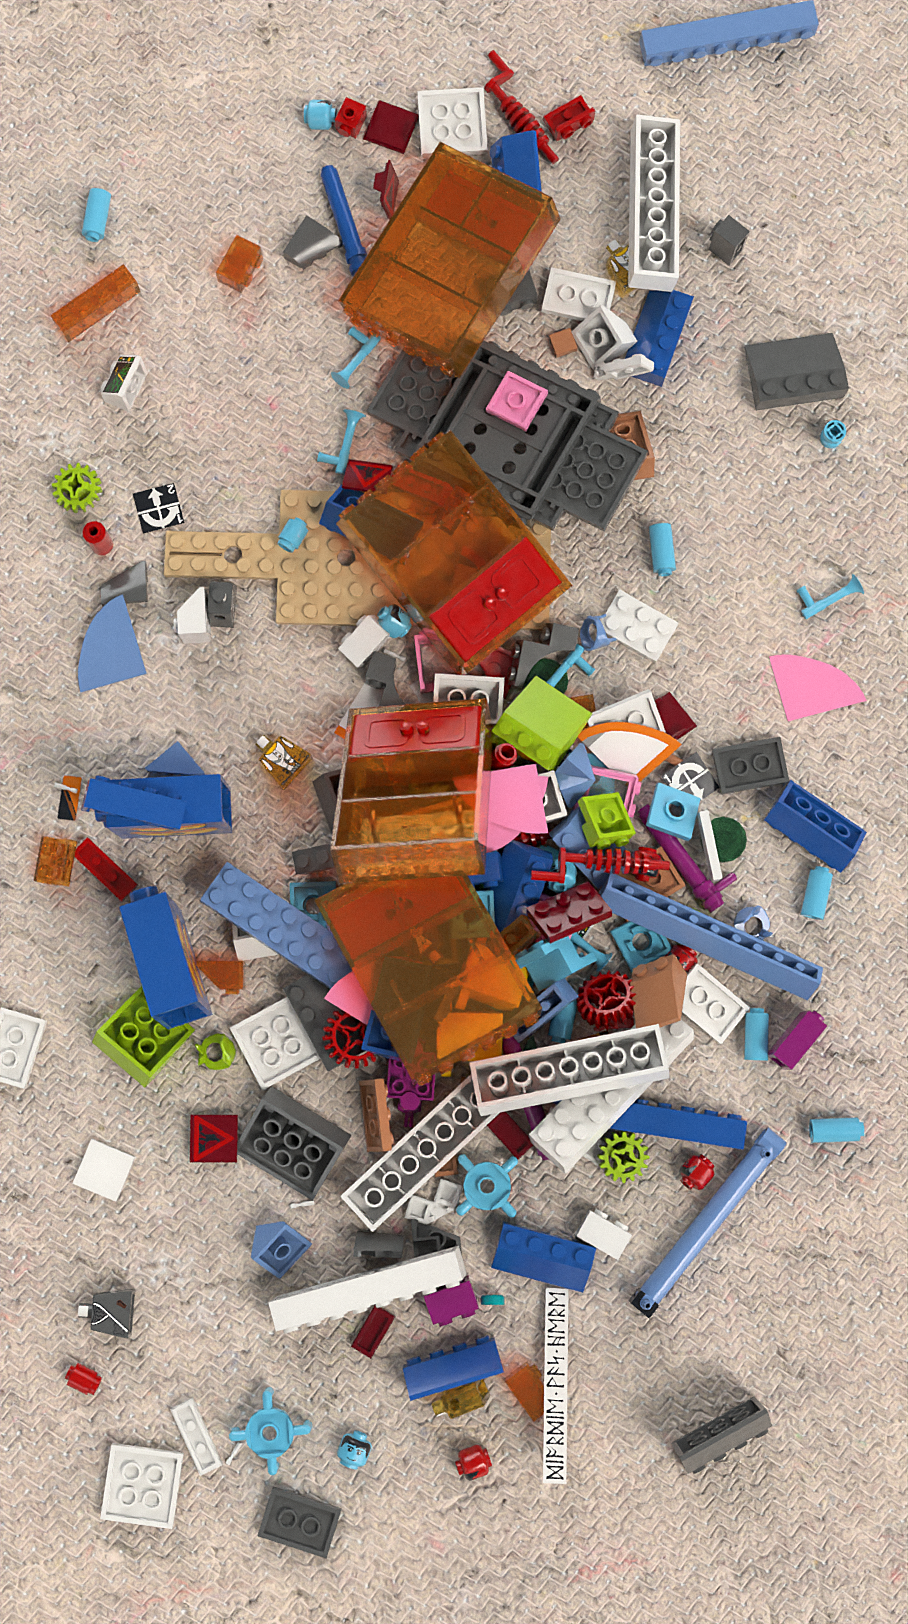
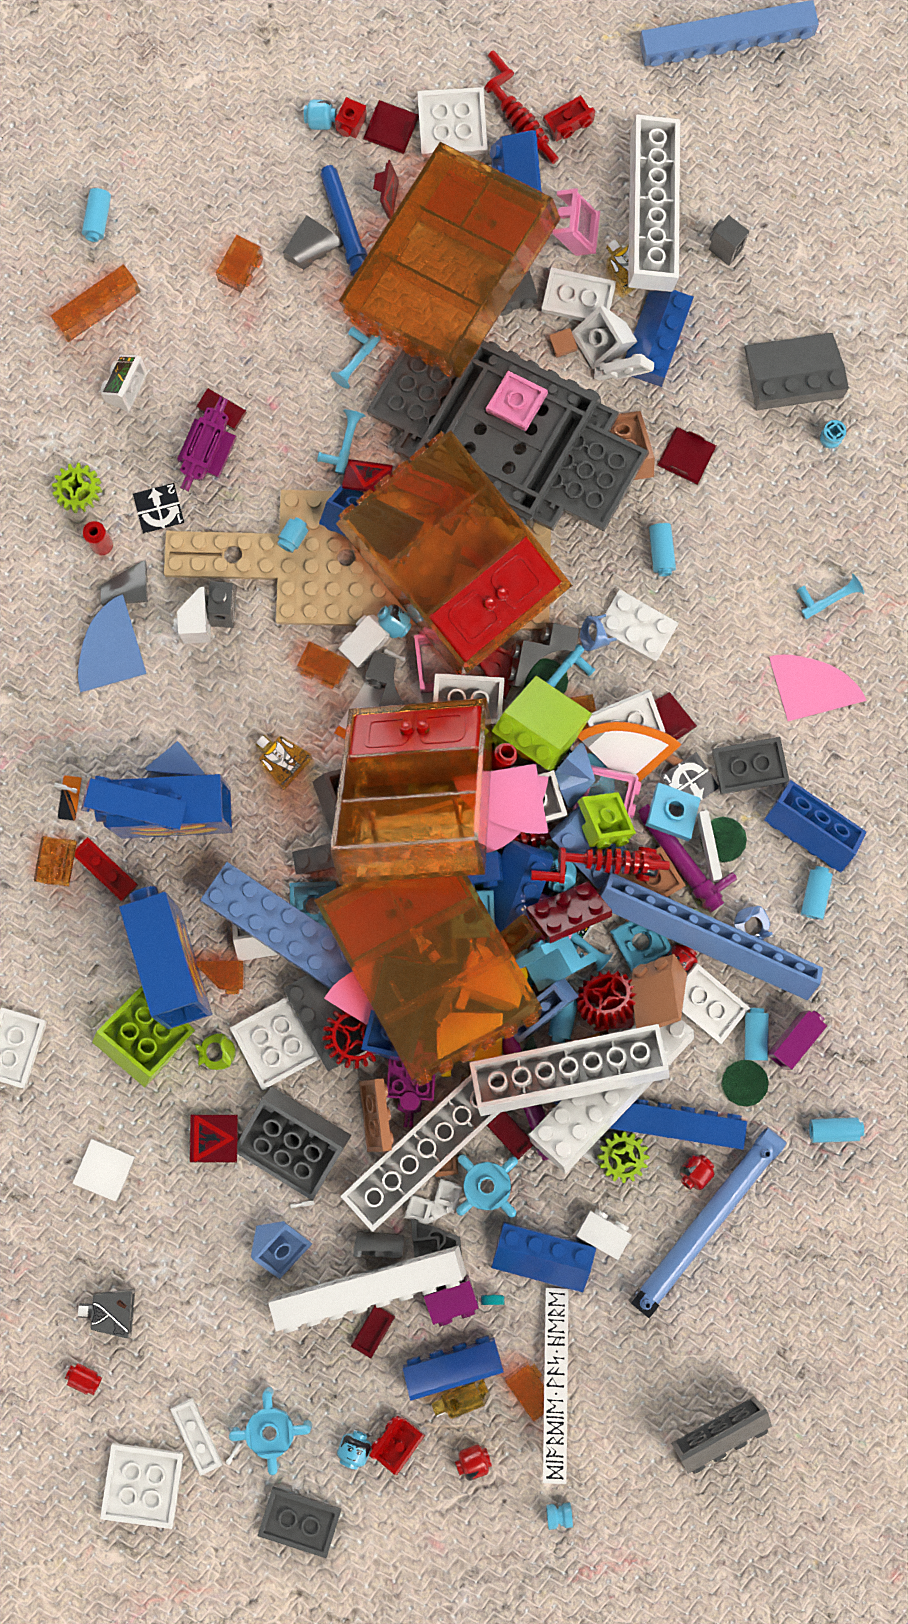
none -> magenta piece [177,396,237,492]
none -> dark red tile [196,388,247,431]
none -> clear orange brick [297,641,351,690]
none -> red bracket [369,1416,426,1475]
none -> medium azure wheel [546,1502,573,1530]
none -> bright pink window [553,188,600,256]
none -> dark red piece [657,426,717,485]
none -> clear green tile [721,1060,769,1107]

